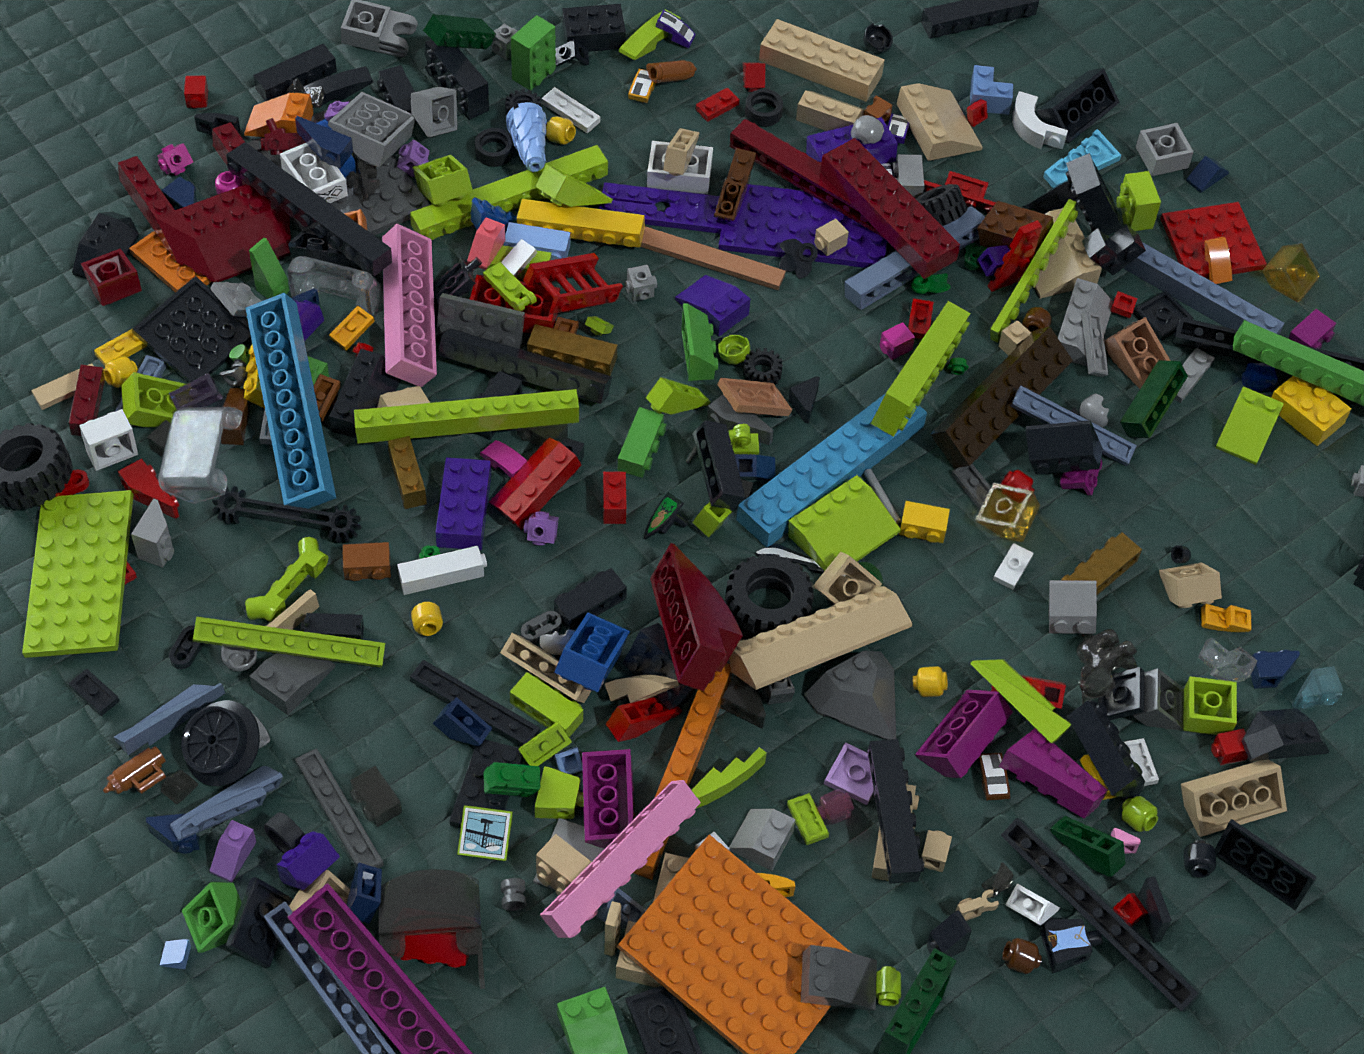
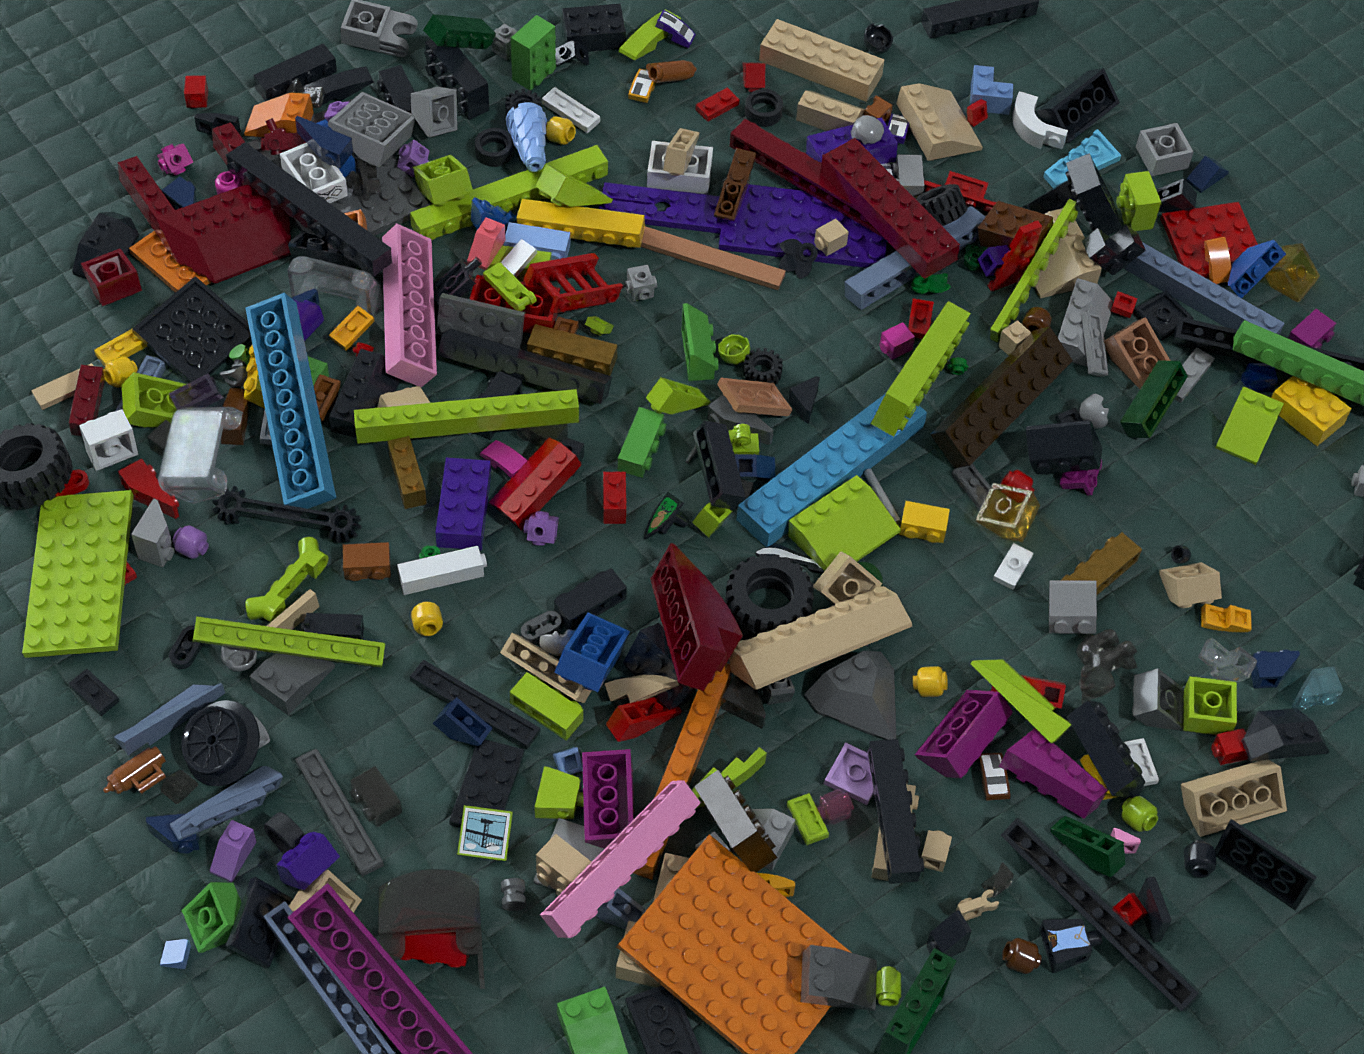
light grey plate [210,282,261,317] -> none
bright green slope [249,238,289,299] -> none
dark blue slope [347,863,382,924] -> none
green brick [484,762,541,797] -> none
lime plate [518,721,572,766] -> none
tan tile [604,901,621,956] -> none
dark purple slope [675,275,751,337] -> none
white slope [1005,884,1060,925] -> none
sand blue tile [1011,386,1137,466] -> none
black plate [1098,667,1145,720] -> none
none -> medium lavender head [172,525,209,559]
none -> brick [694,770,778,873]
none -> black slope [1156,178,1197,213]
none -> blue slope [1228,240,1286,298]

